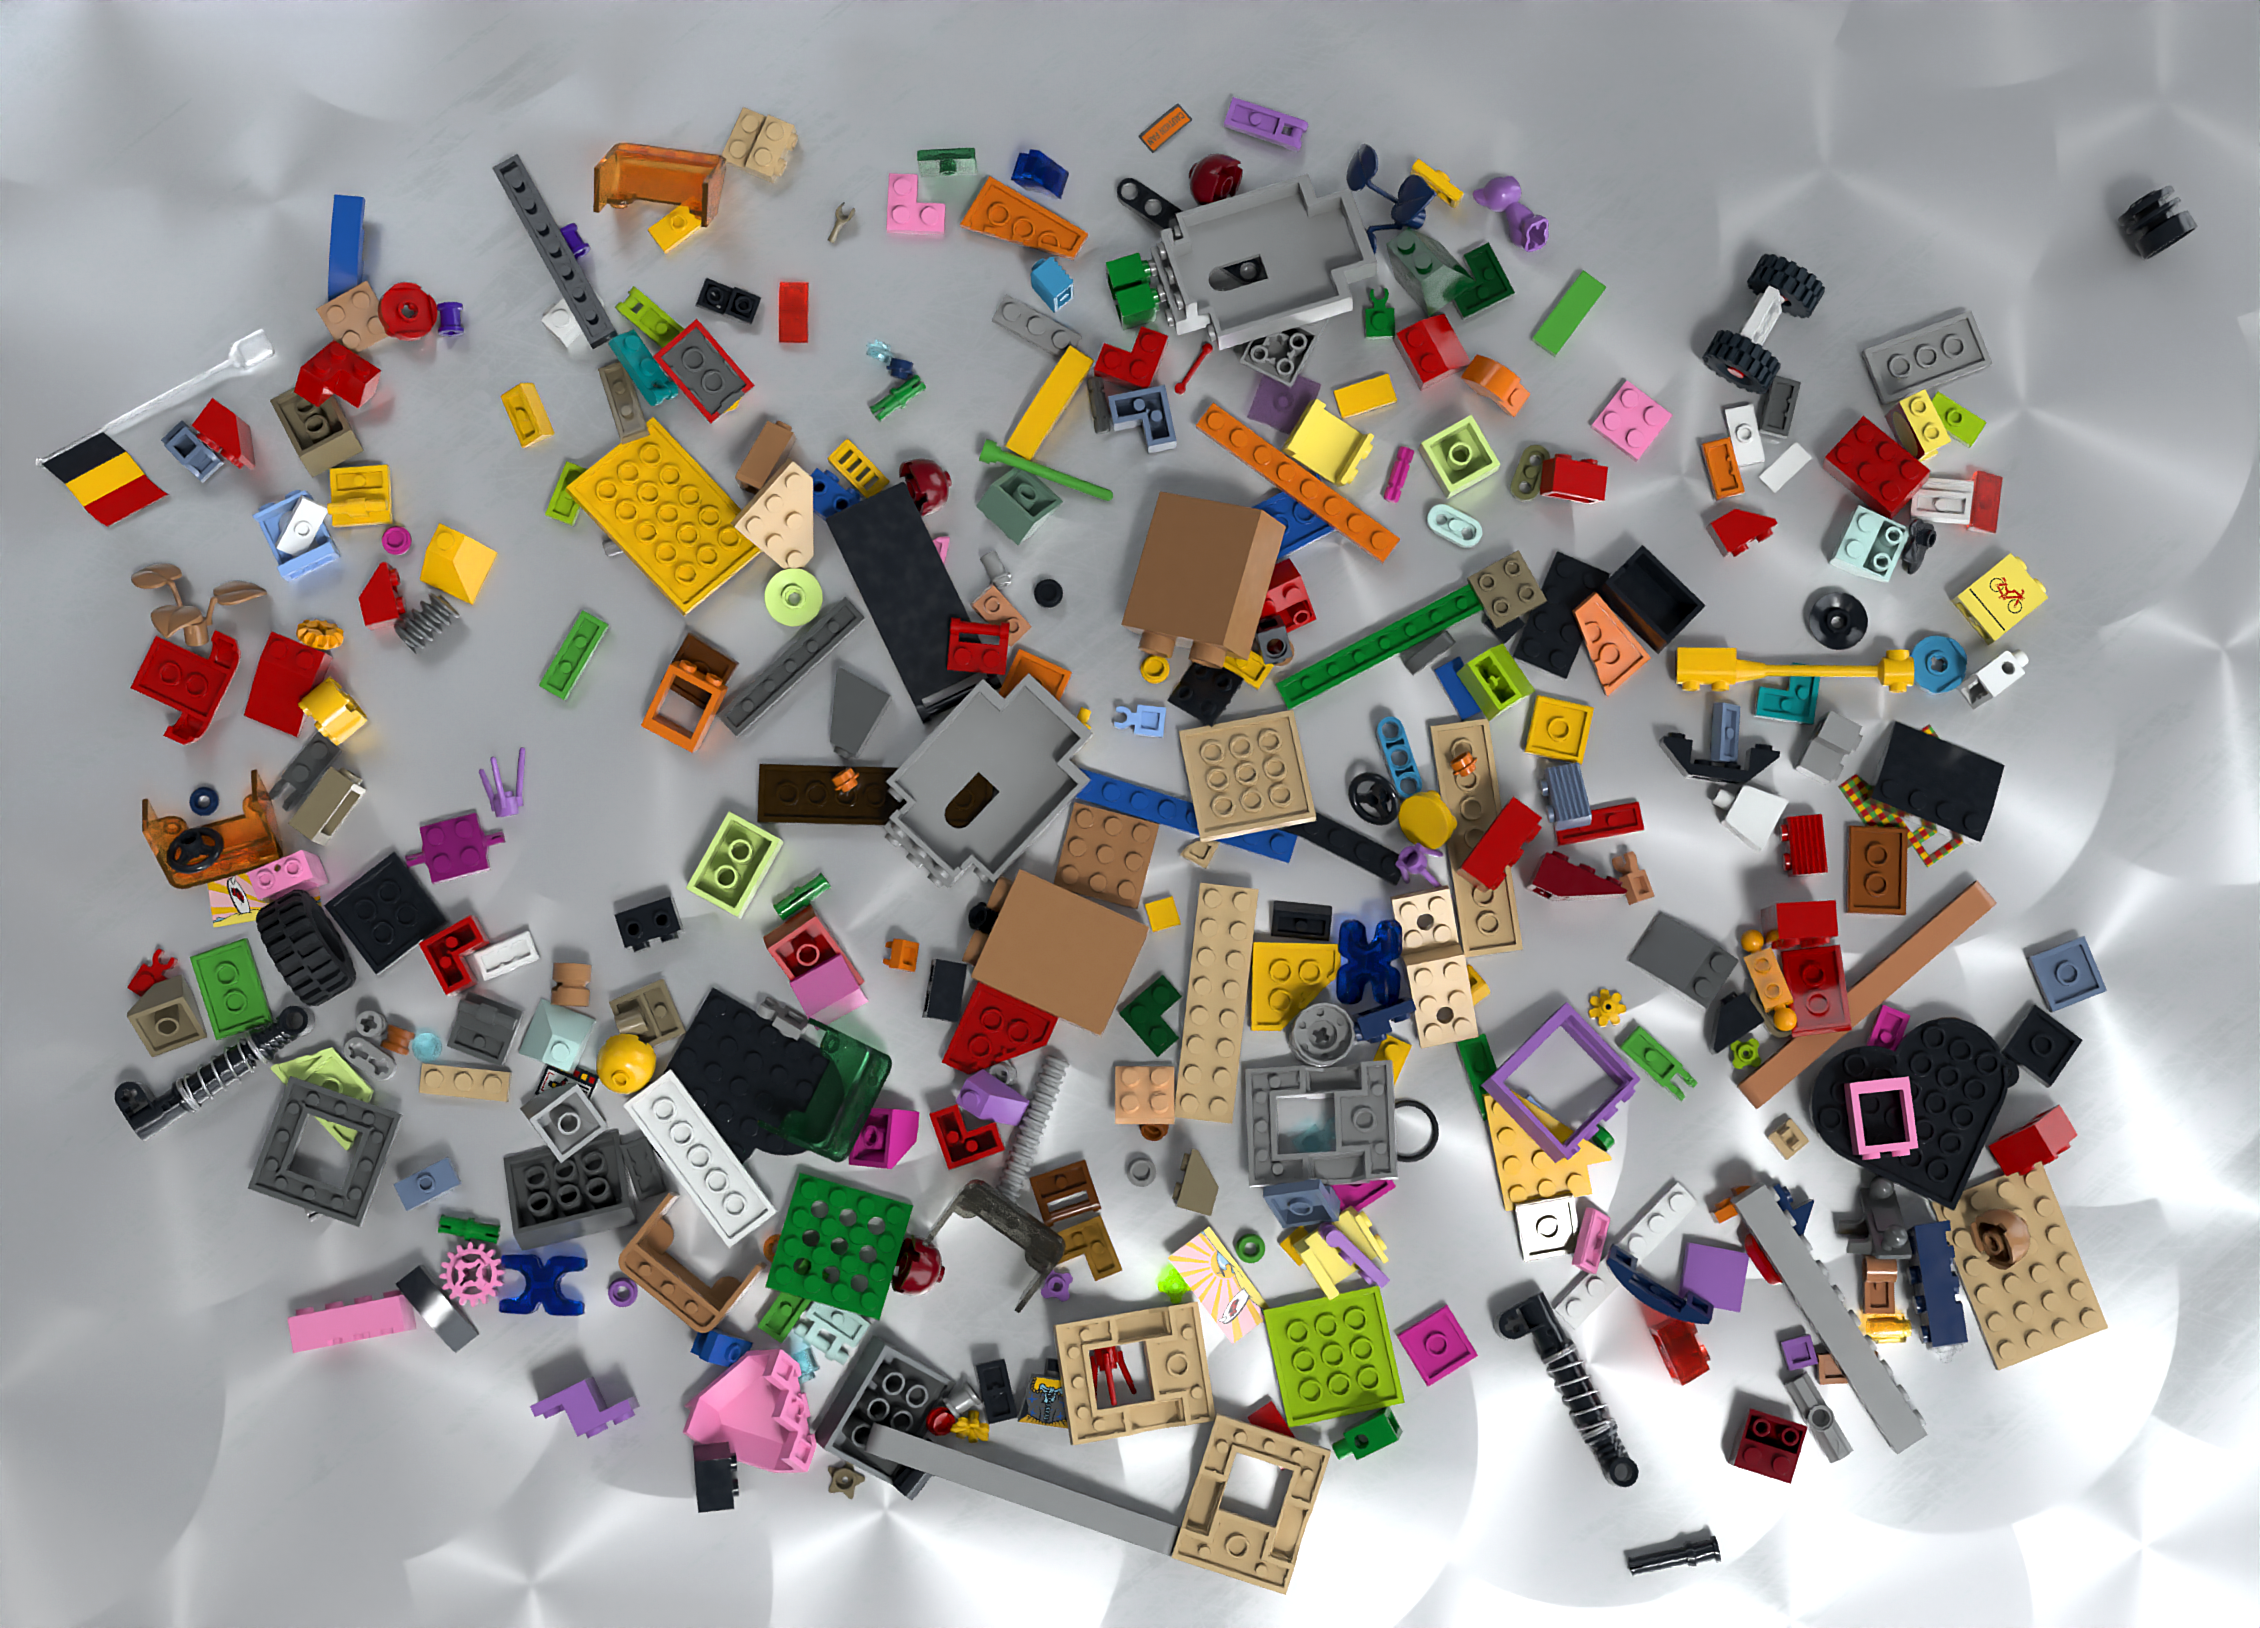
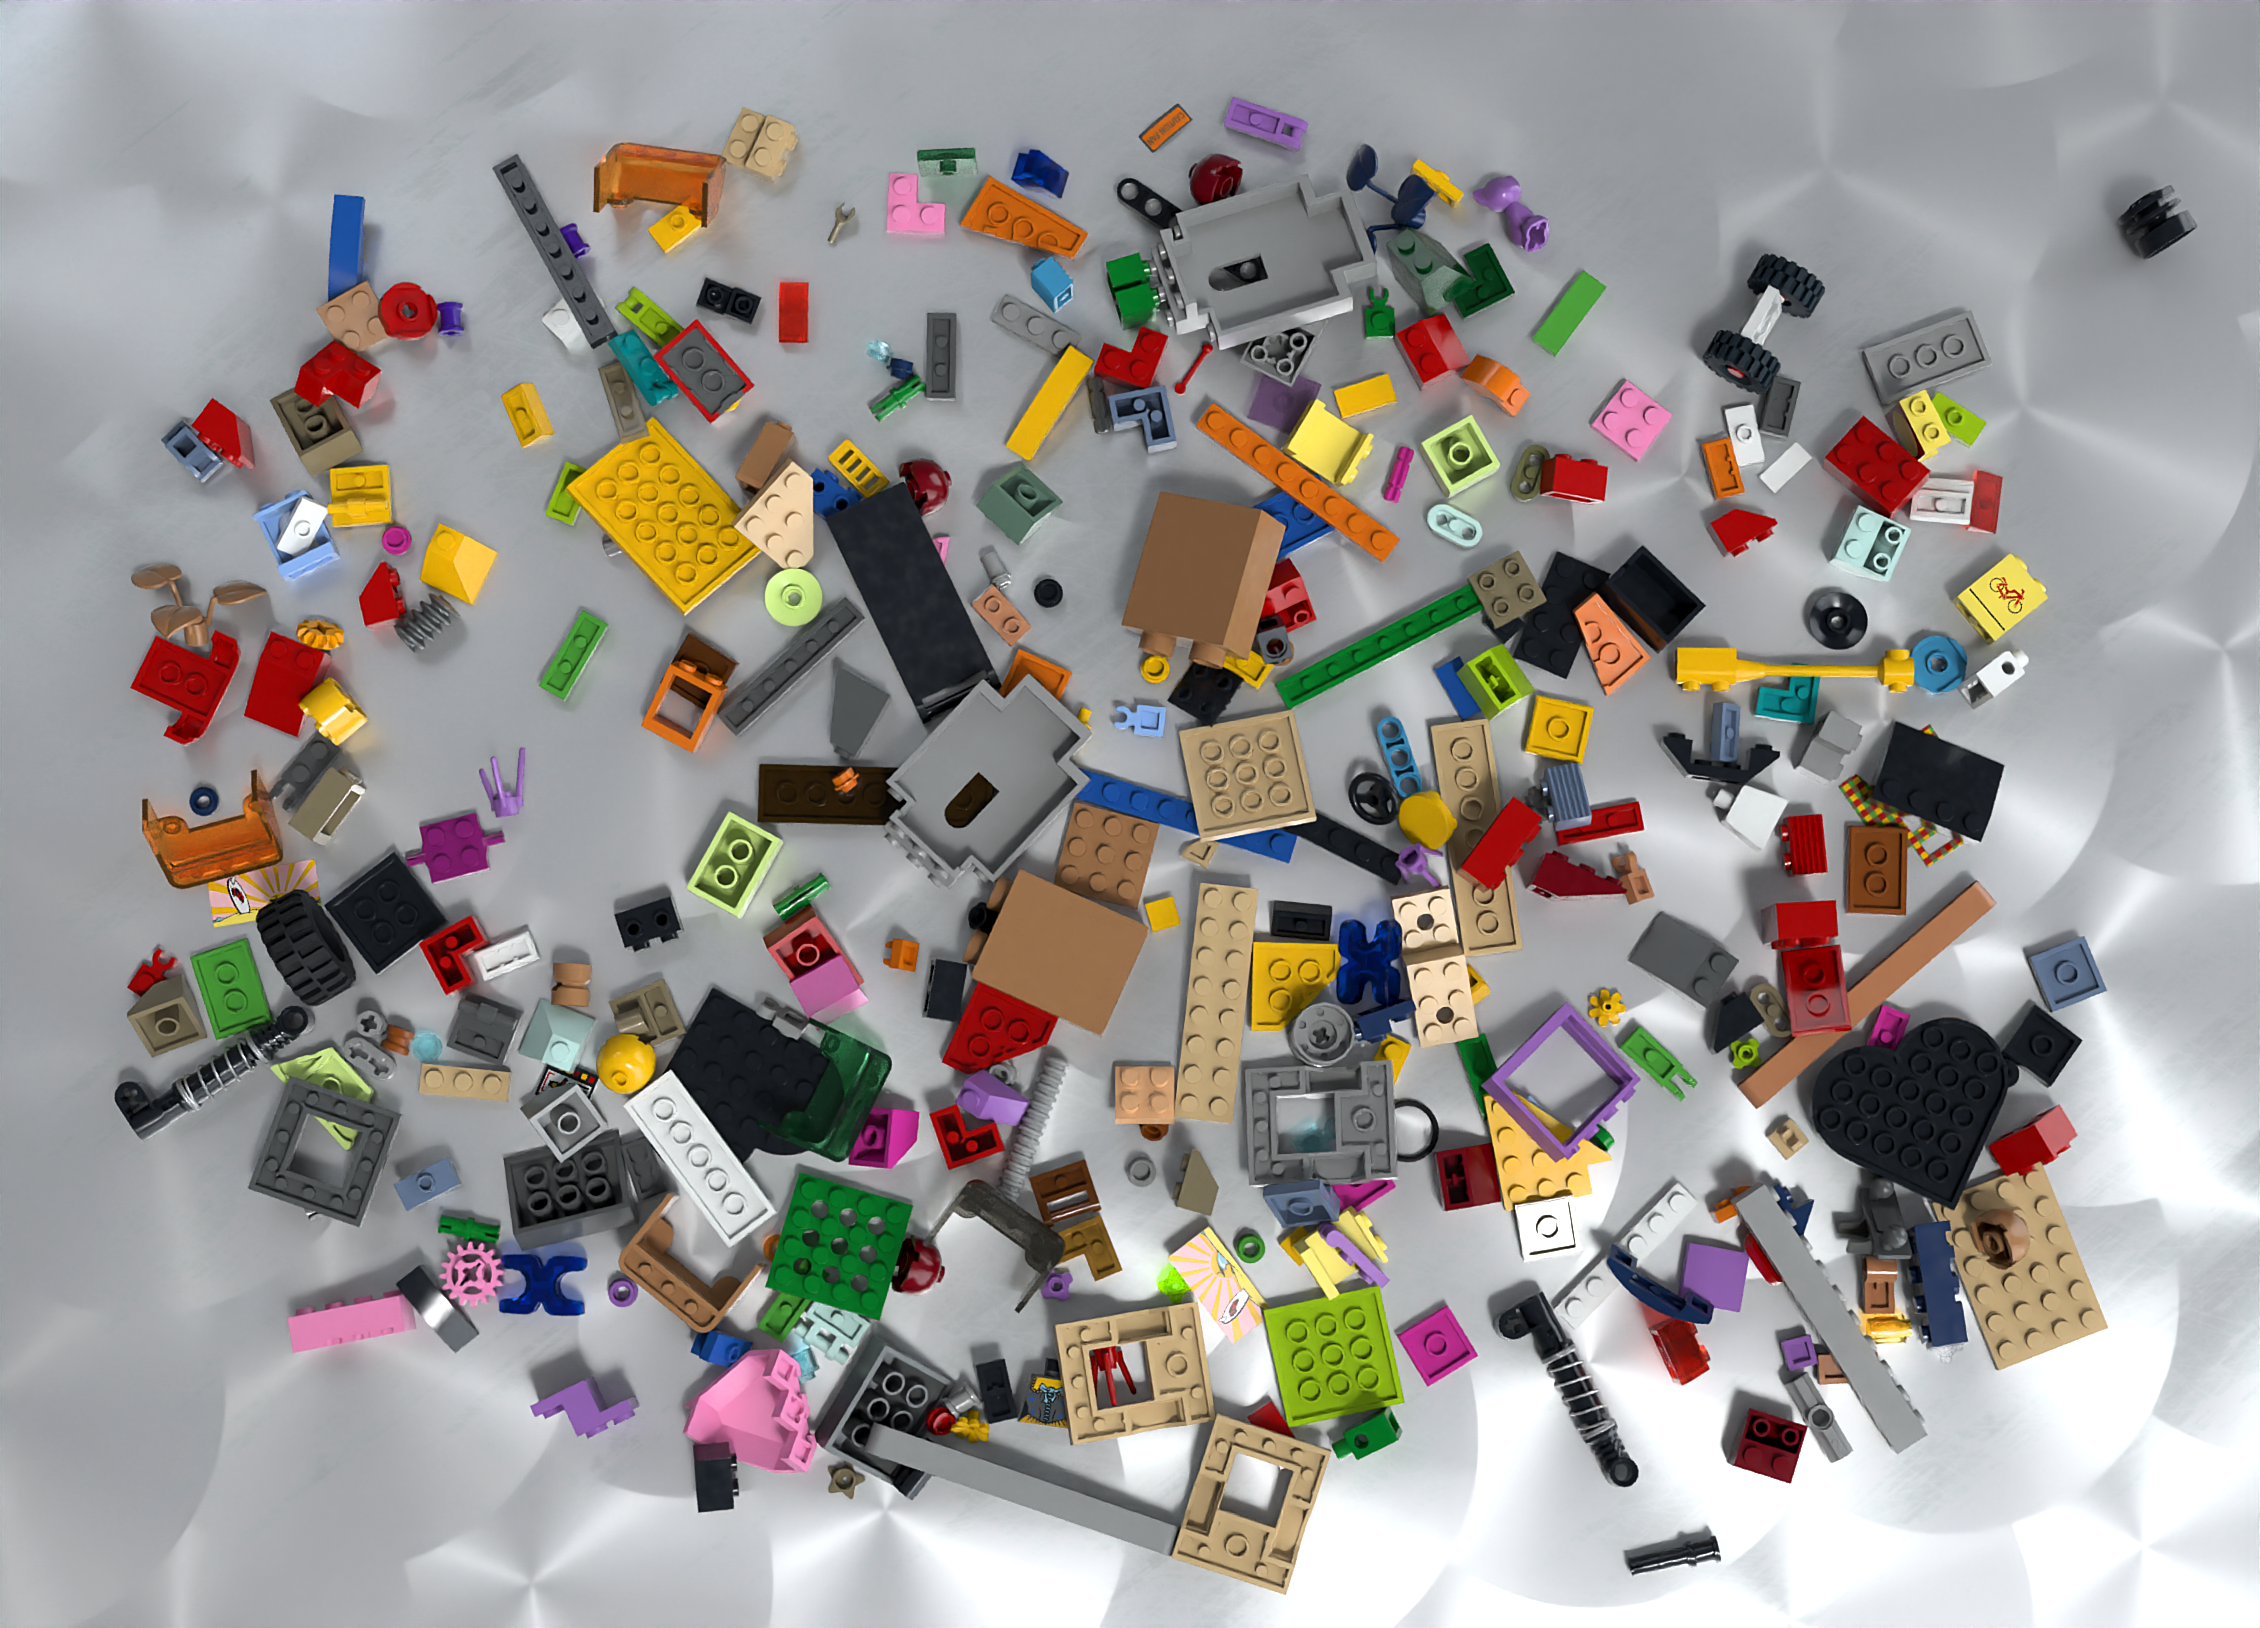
flag [35,329,276,527] -> none
black piece [166,827,224,874] -> none
bright pink window [247,850,329,904] -> none
red plate [947,617,1010,675] -> none
bright green piece [979,439,1113,501] -> none
dark green plate [1119,975,1182,1058] -> none
dark grey beam [1404,631,1456,676] -> none
orange plate [1449,751,1477,777] -> none
bright pink plate [1572,1208,1610,1274] -> none
light orange plate [1740,929,1797,1031] -> none
bright pink window [1844,1076,1918,1160] -> none
black plate [1901,518,1937,575] -> none
none -> dark grey plate [926,313,957,401]
none -> dark red slope [1433,1143,1501,1211]
none -> flat silver plant [1523,786,1548,824]

